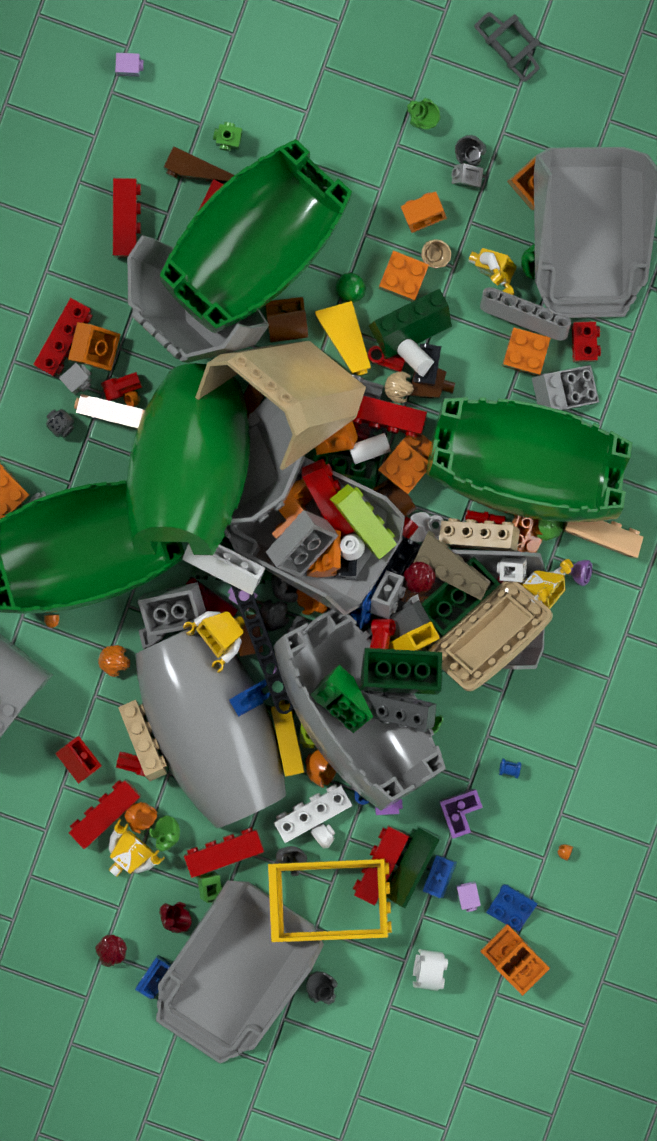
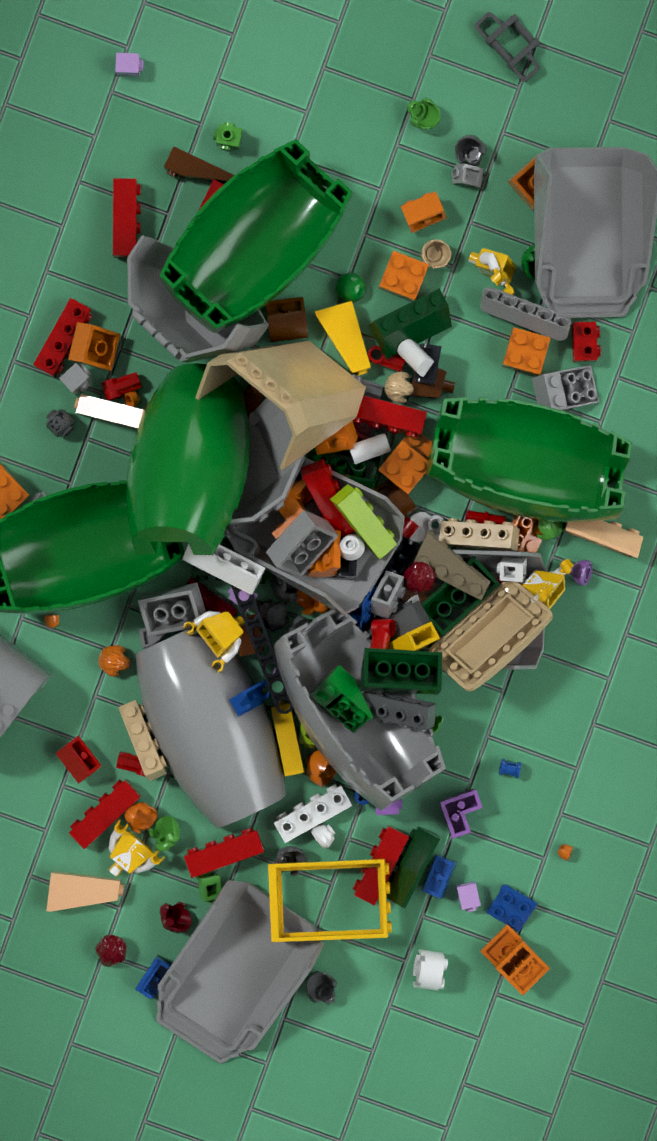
none -> light nougat slope [46,871,124,912]

